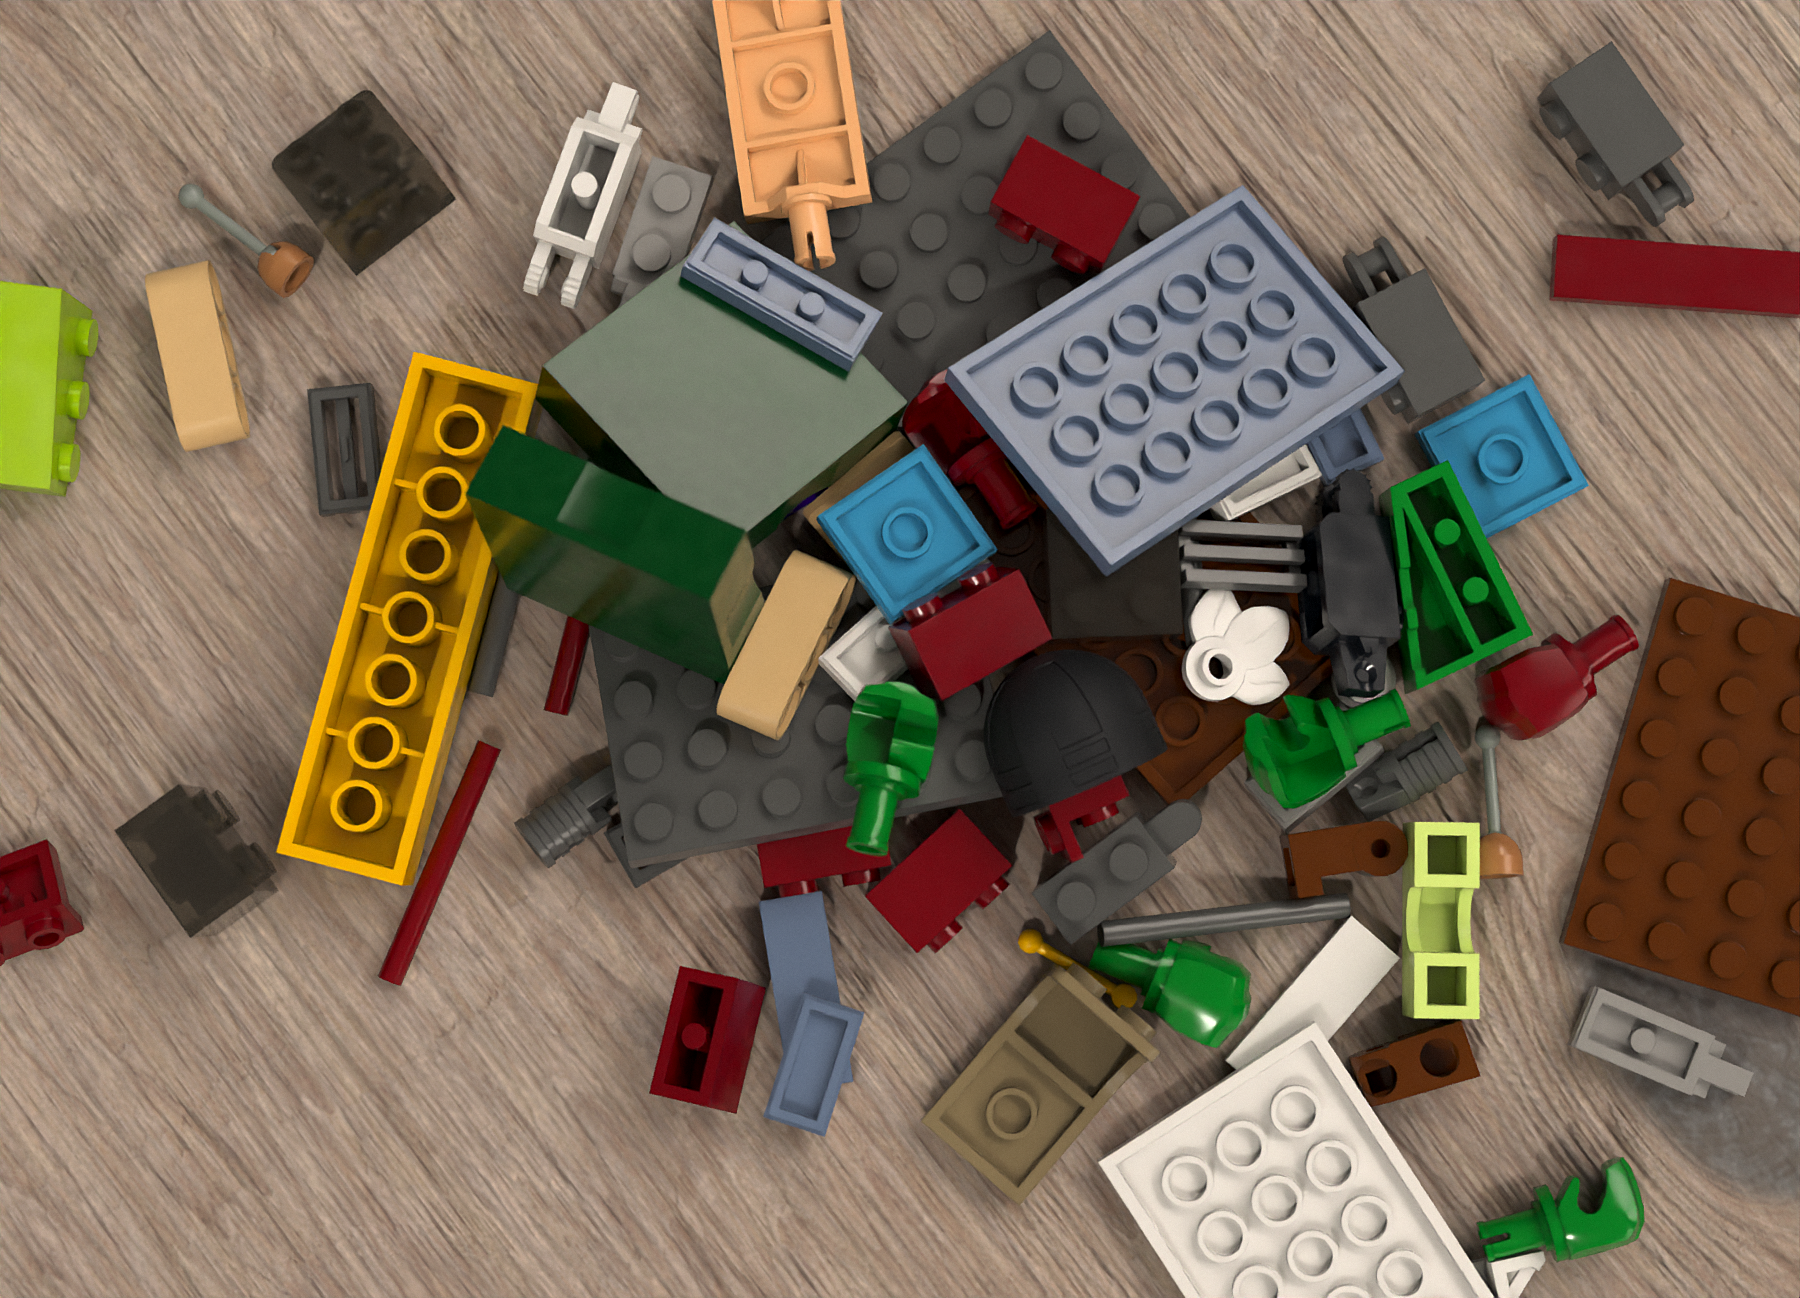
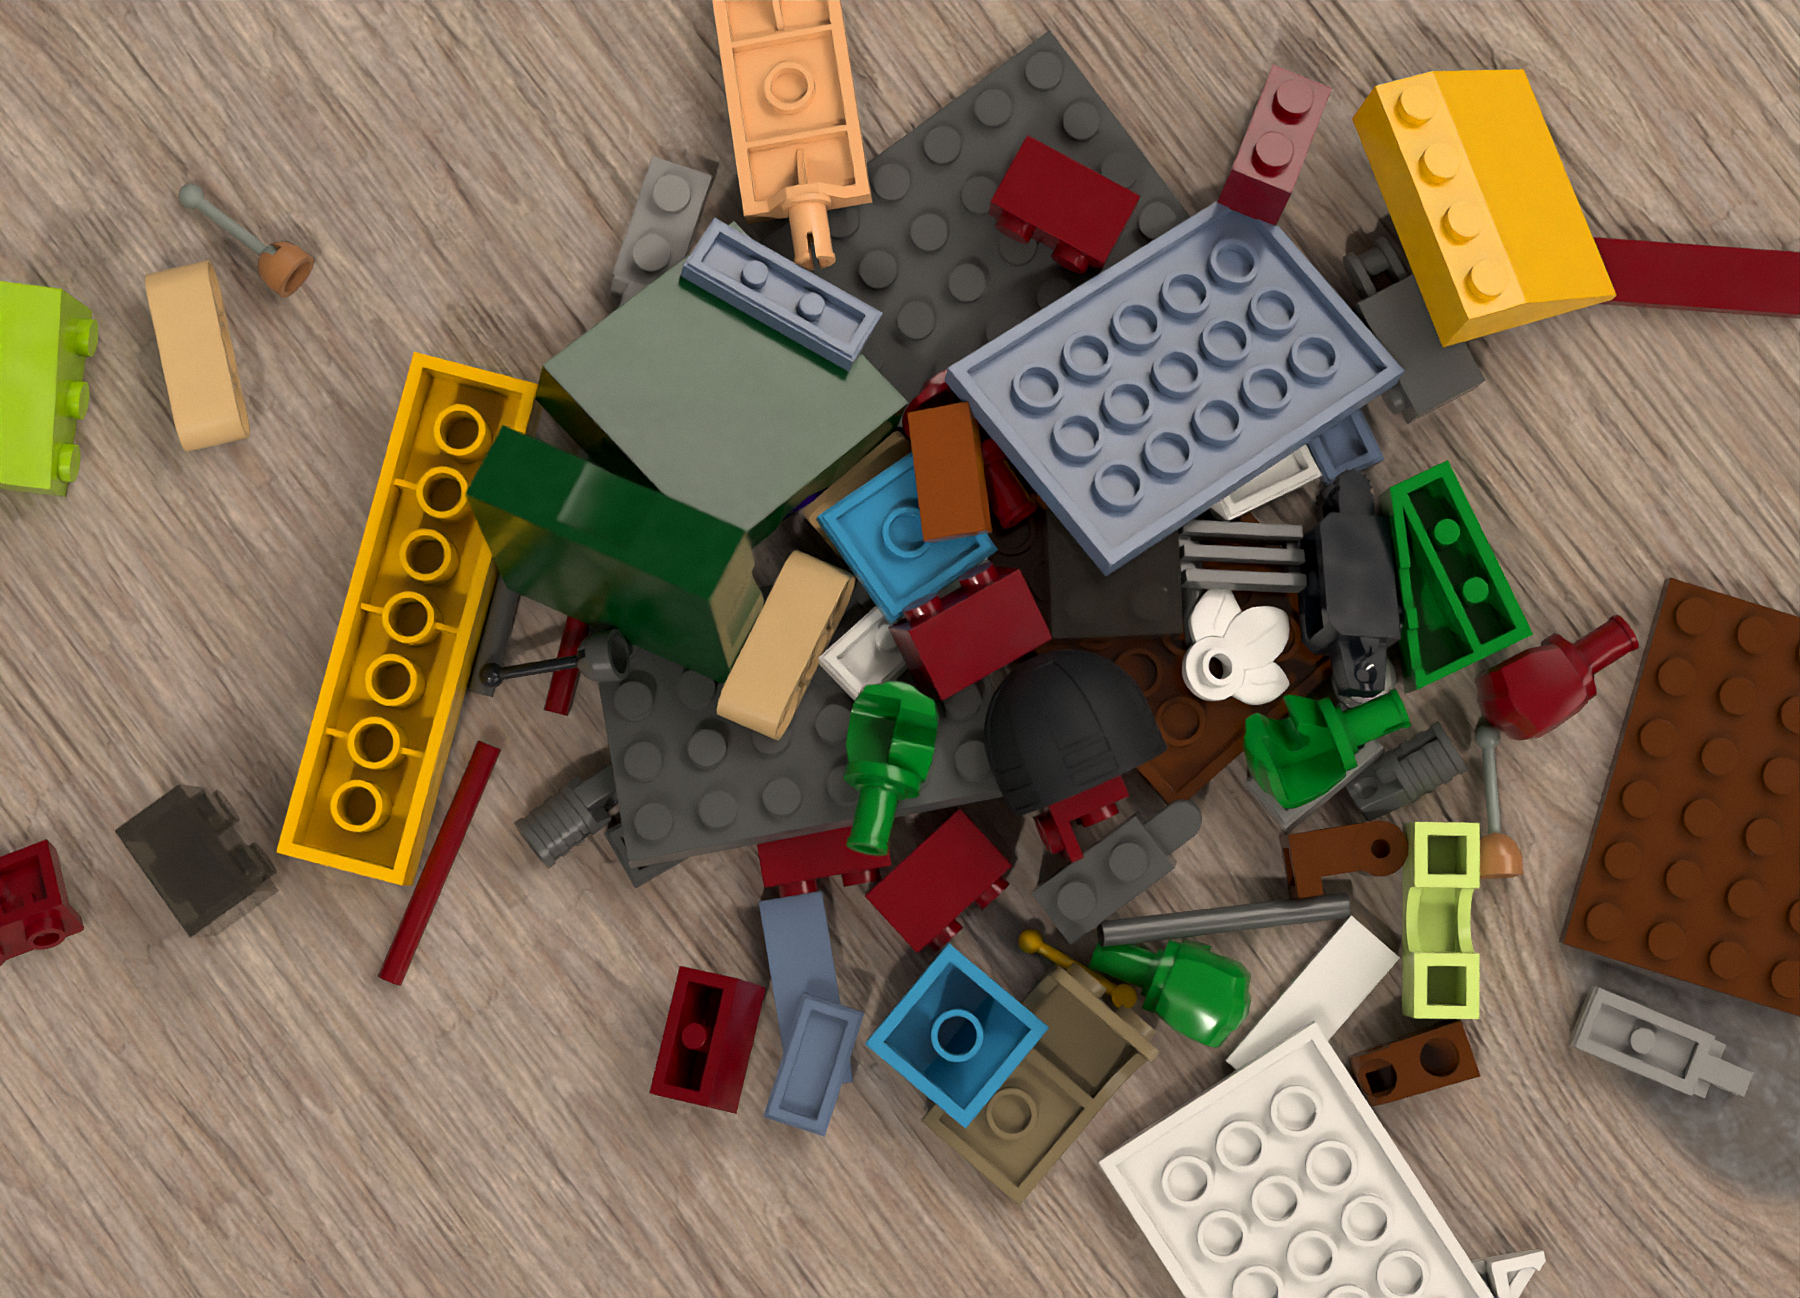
clear smoke bracket [272,90,456,276] -> none
dark grey tile [307,383,382,517] -> none
white hinge [523,82,642,309] -> none
dark azure tile [1414,374,1589,538] -> none
green piece [1476,1157,1645,1263] -> none
dark grey brick [1537,41,1694,227] -> none
none -> hinge [479,629,630,688]
none -> dark azure slope [865,942,1049,1129]
none -> dark orange tile [907,401,992,543]
none -> brick [1217,64,1332,226]
none -> yellow slope [1352,69,1616,347]

